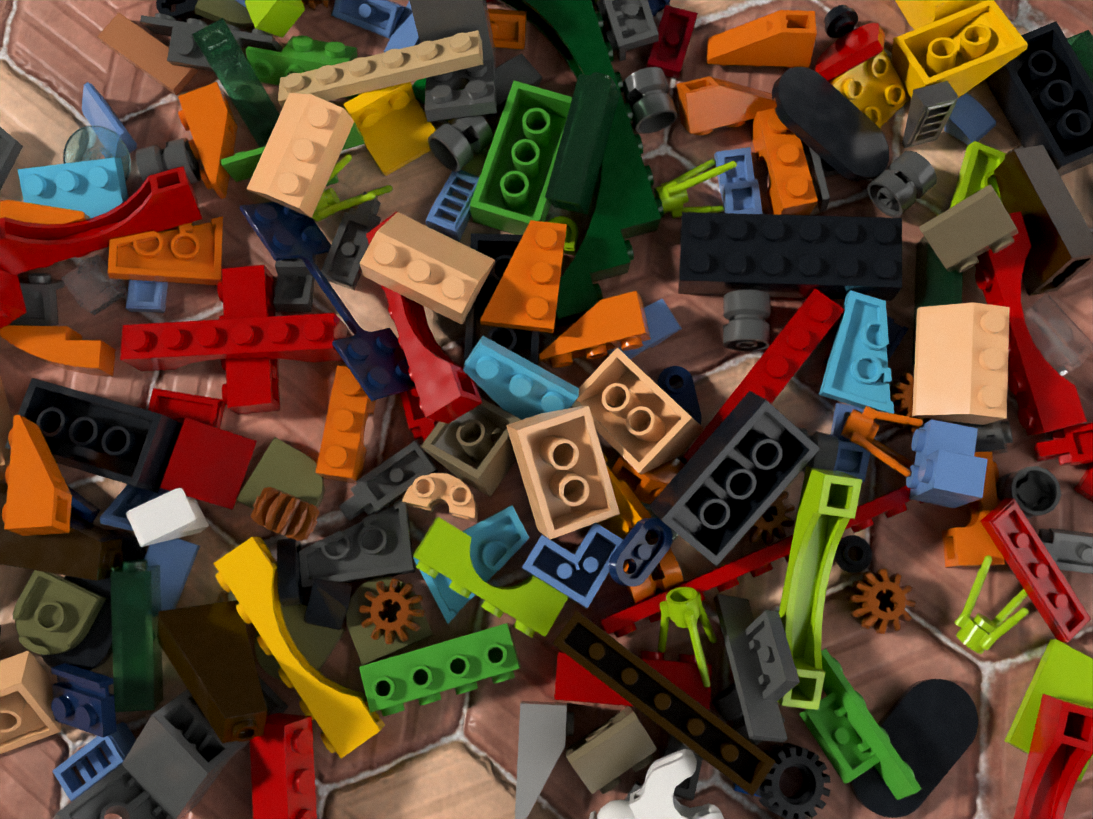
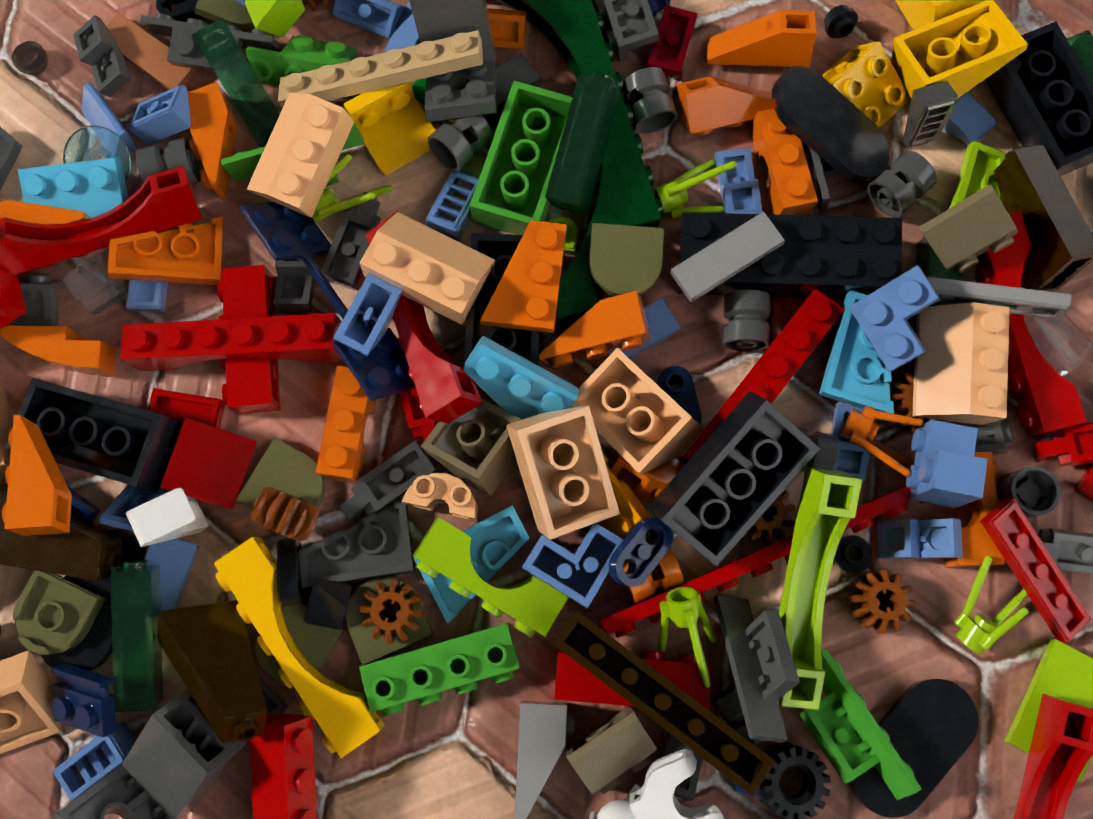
red tile [815,23,885,82] -> none
none -> clear smoke plate [12,41,48,75]
none -> dark grey slope [73,15,132,97]
none -> medium blue slope [128,85,191,145]
none -> medium blue slope [333,273,402,357]
none -> olive tile [589,223,664,296]
none -> light grey tile [671,211,785,302]
none -> medium blue brick [849,265,941,372]
none -> medium blue slope [877,518,963,559]
none -> light grey tile [927,277,1072,320]

